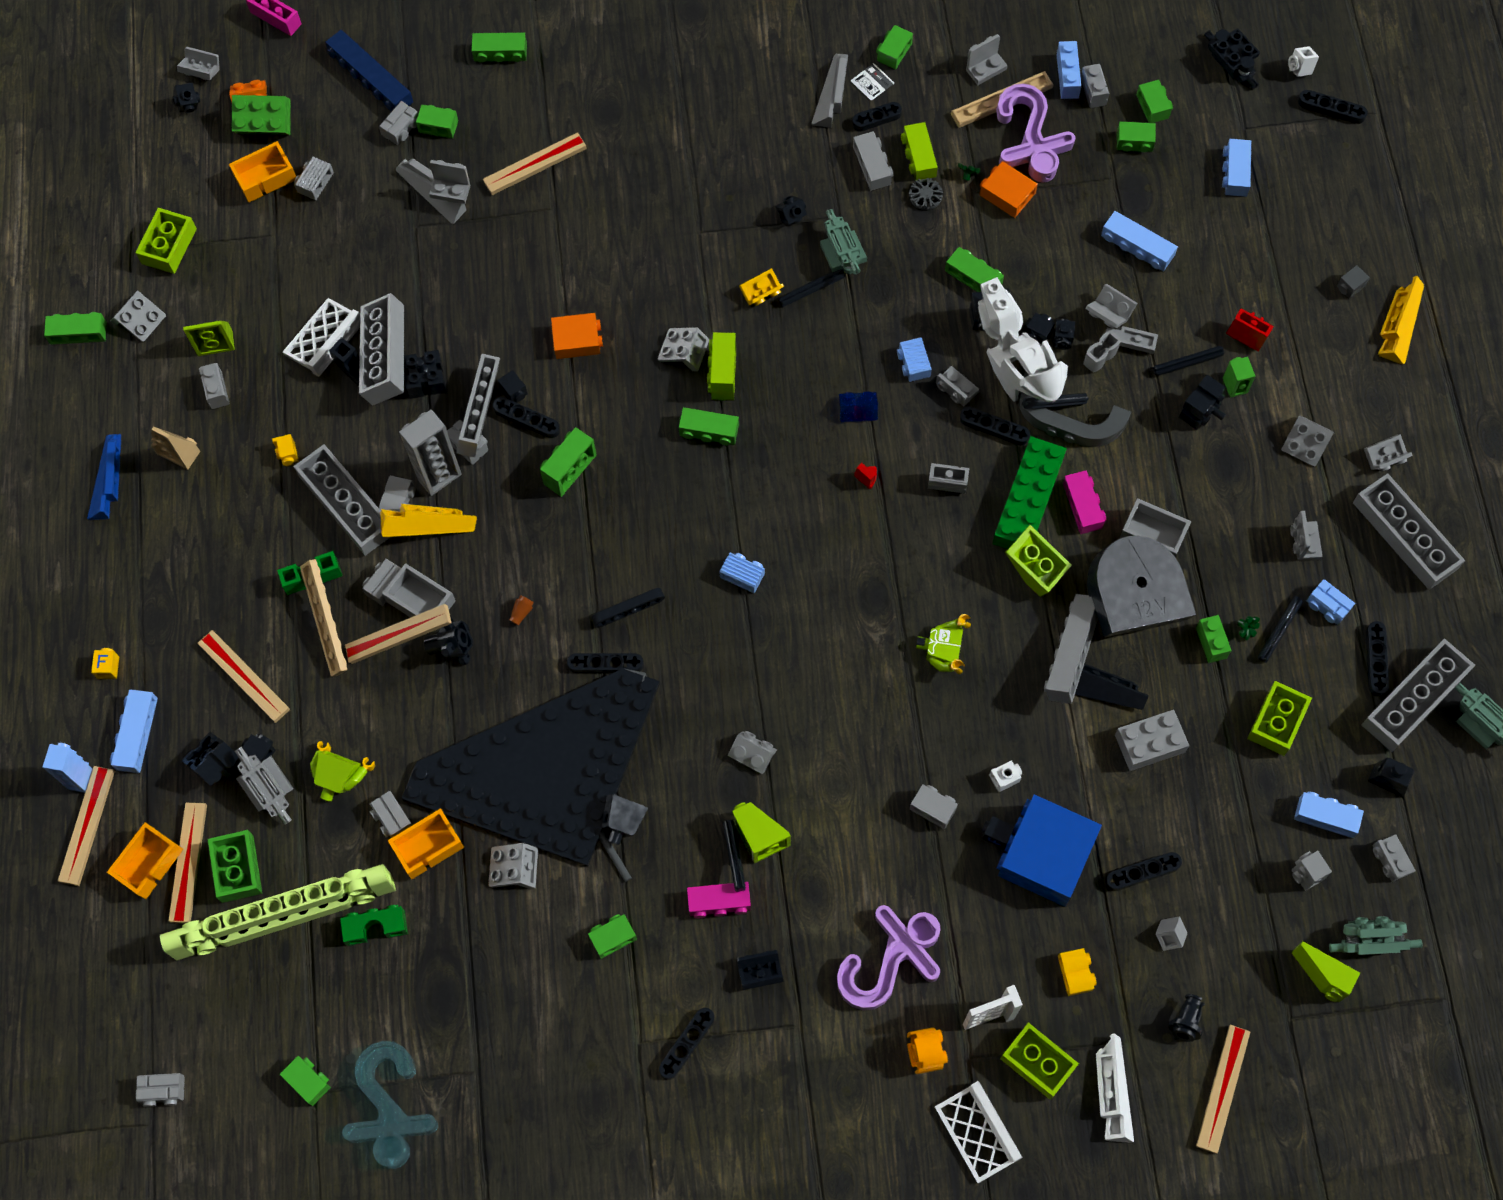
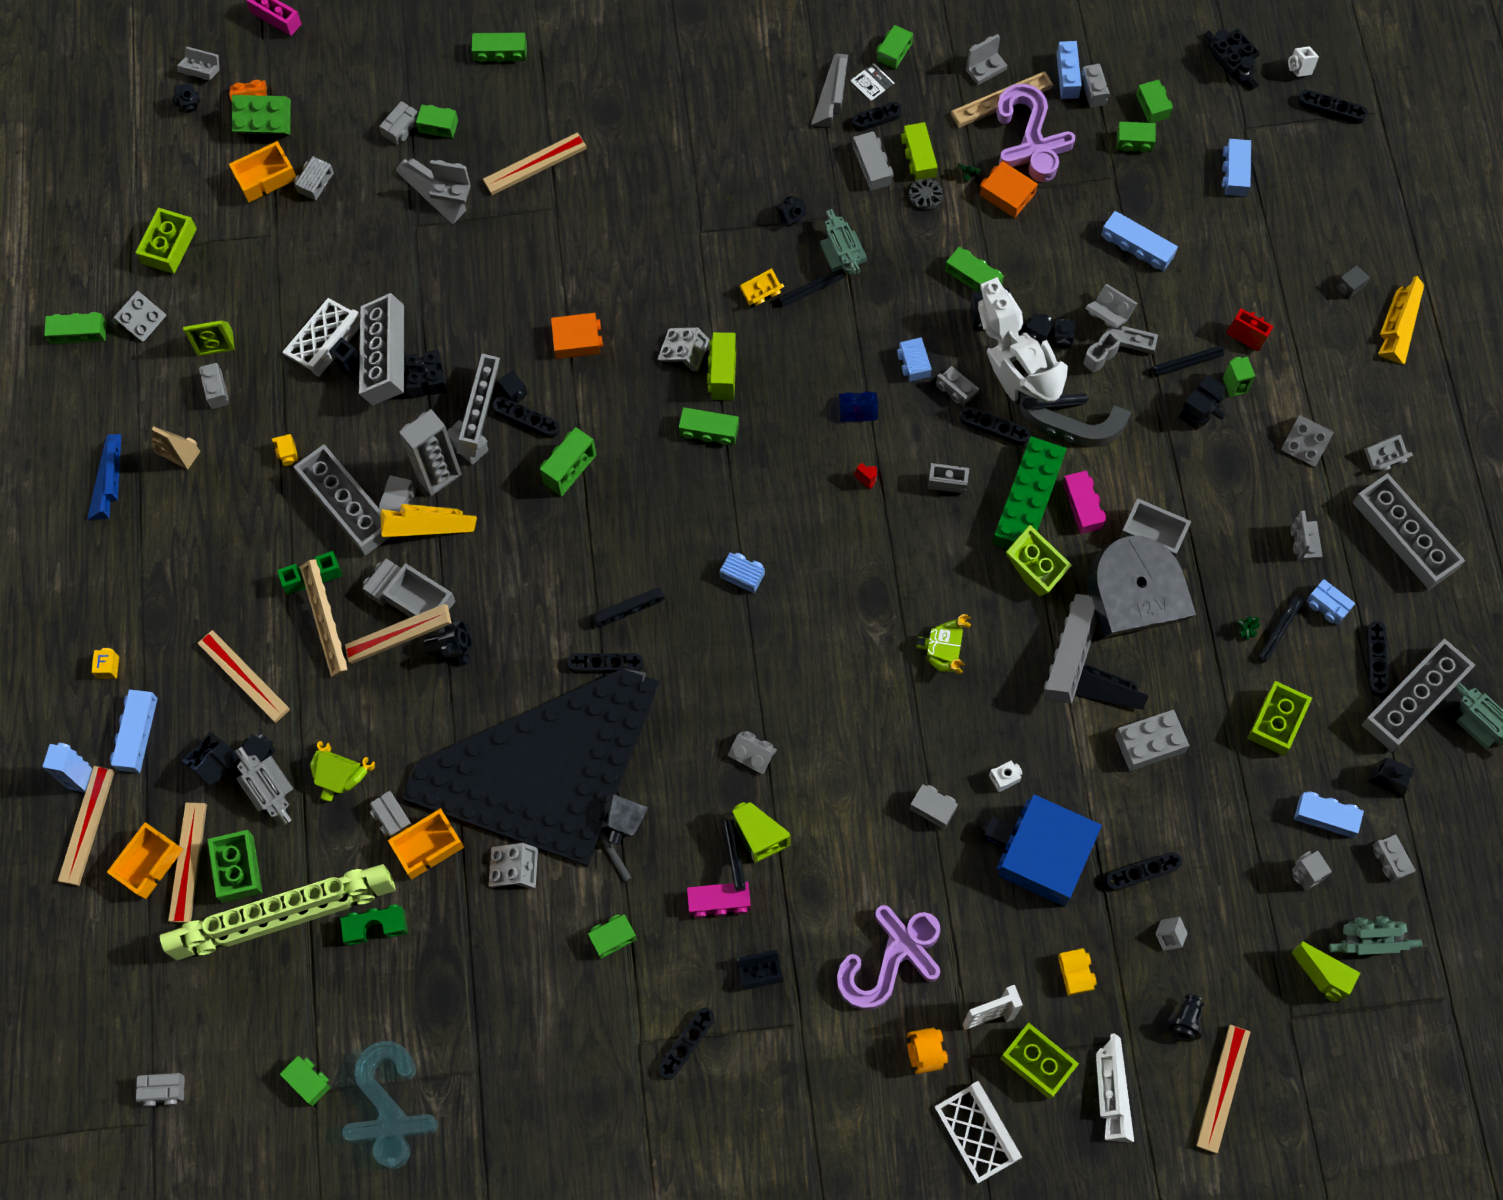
dark blue brick [325,30,413,111] -> none
dark orange cone [509,595,534,626] -> none
bright green brick [1196,615,1232,663] -> none

